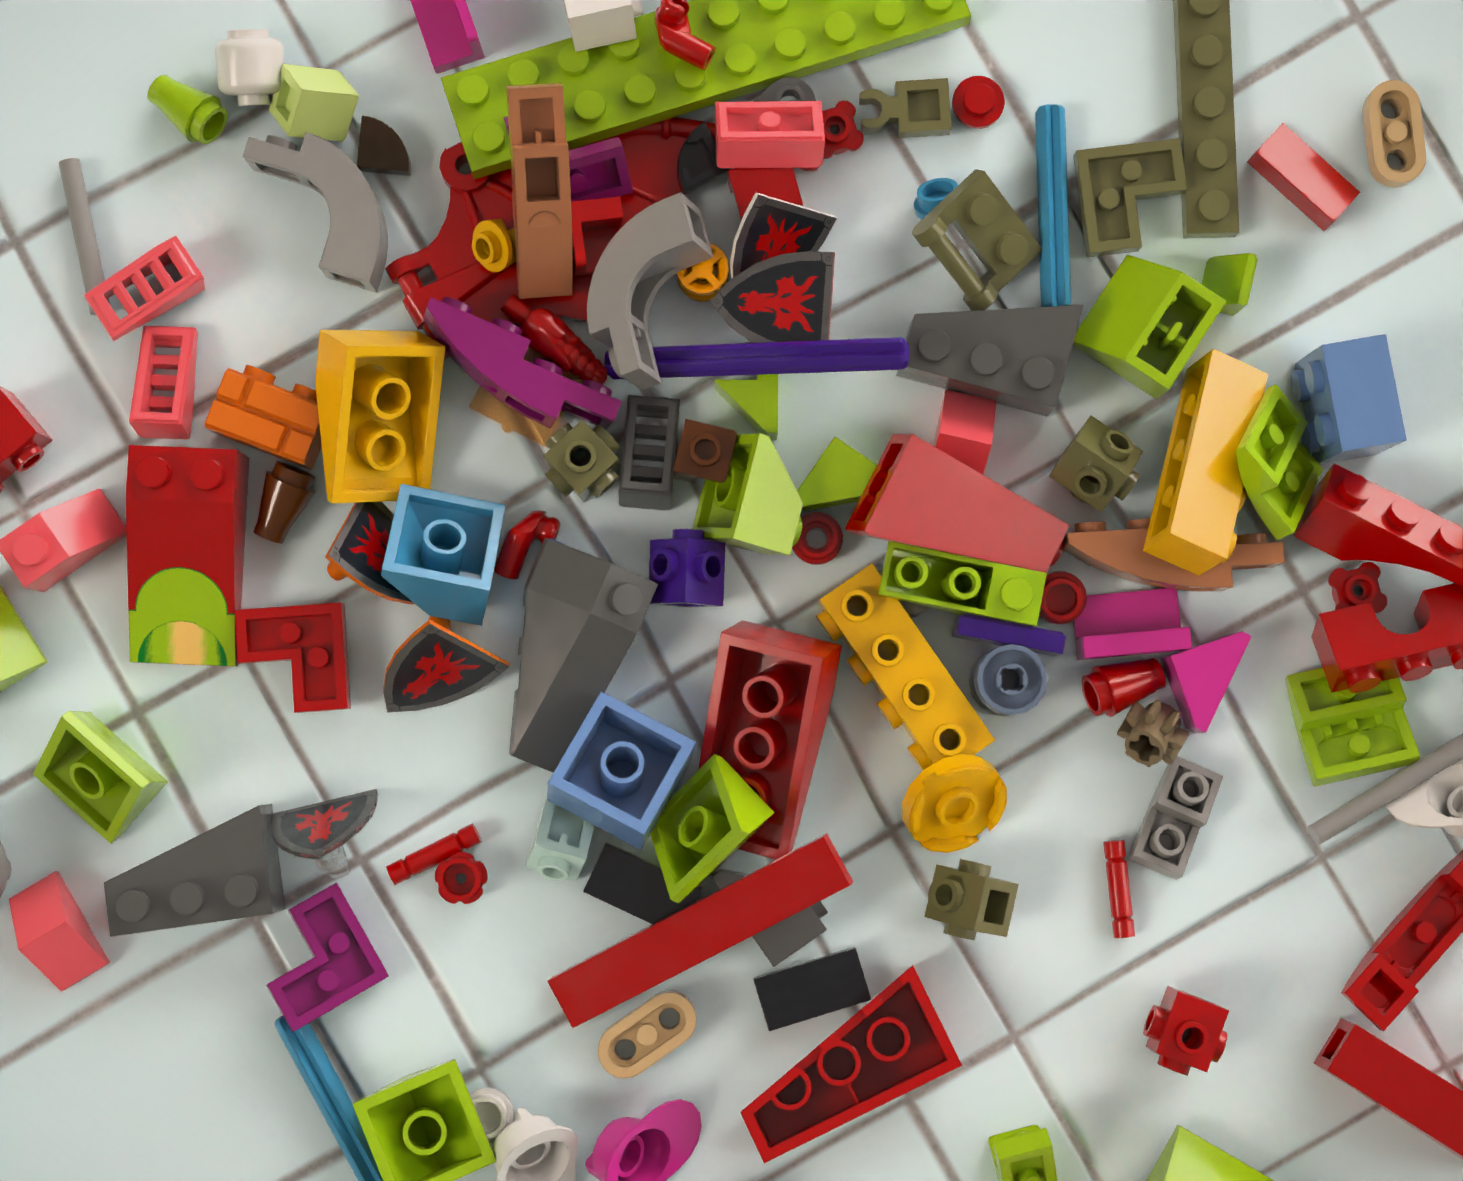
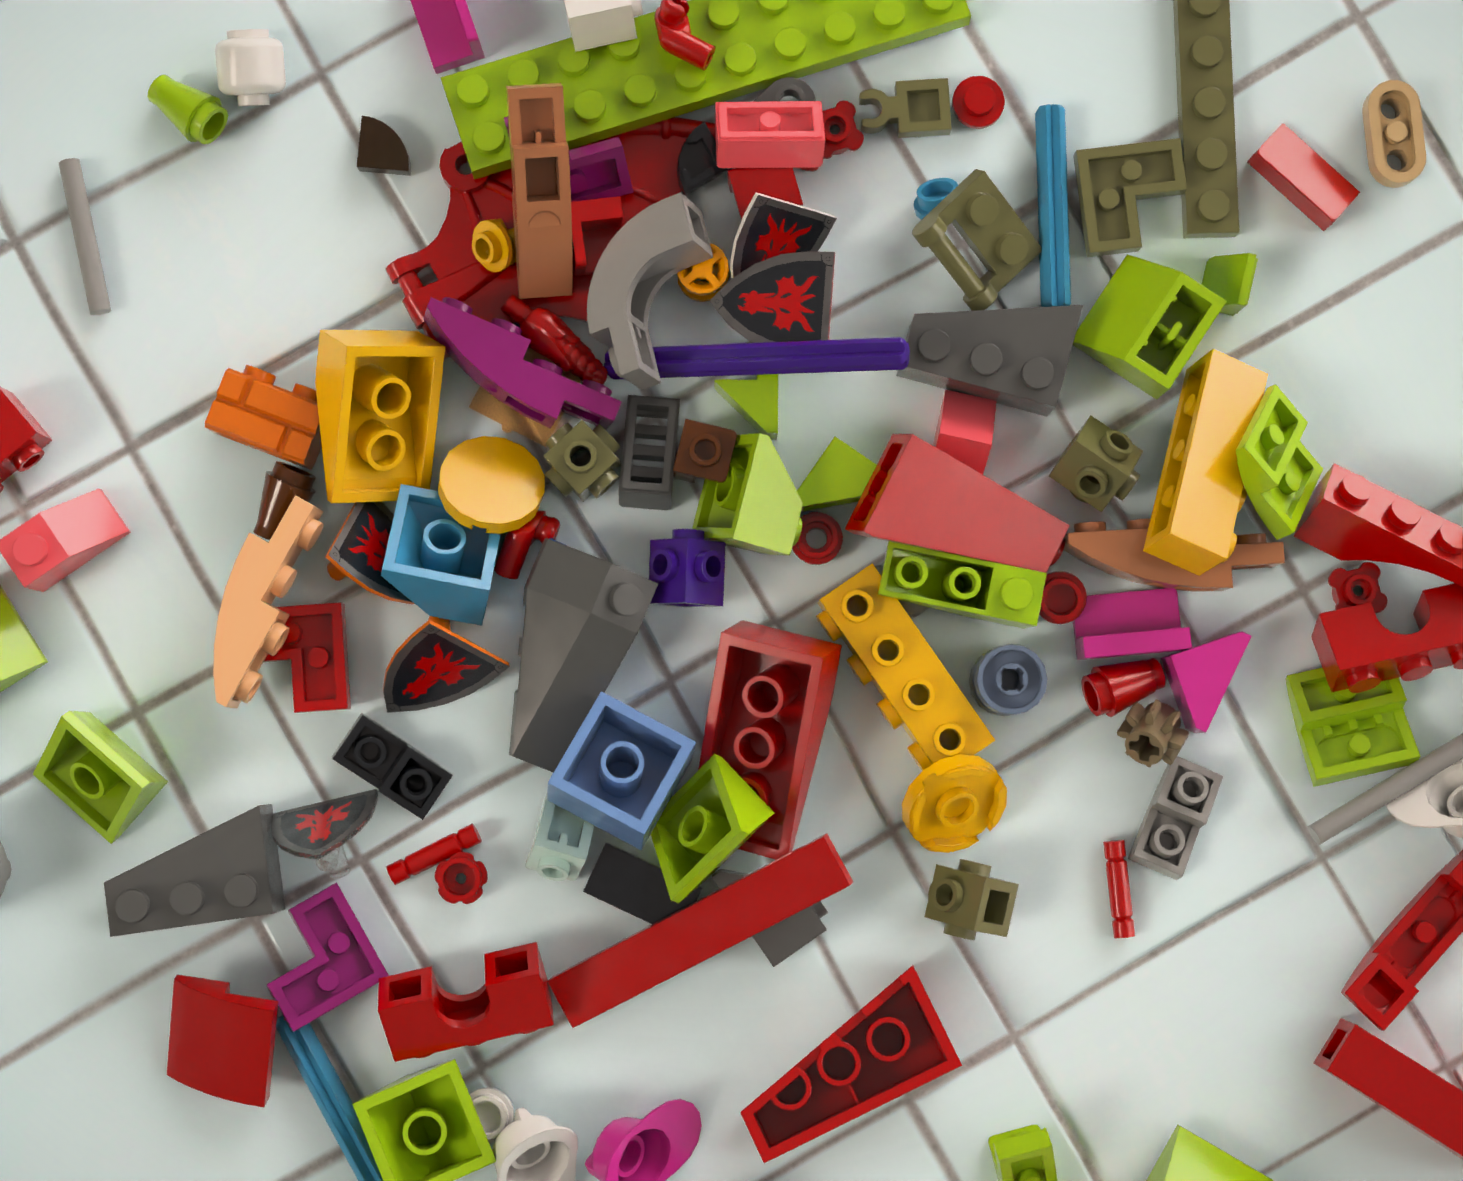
coral slope [9,871,110,991] -> none
coral slope [84,236,205,341] -> none
red slope [126,445,250,667] -> none
coral slope [129,326,198,440] -> none
light grey arch [243,132,388,293] -> none
yellowish green panel [269,64,359,141] -> none
tan plate [598,991,696,1078] -> none
black tile [753,947,871,1031] -> none
dark purple tile [952,613,1066,656] -> none
red brick [1143,986,1229,1076] -> none
medium blue brick [1291,334,1407,464] -> none
none -> red slope [167,974,278,1108]
none -> light nougat slope [213,495,324,708]
none -> black slope [332,713,453,820]
none -> red arch [378,942,554,1062]
none -> yellow tile [438,436,545,534]

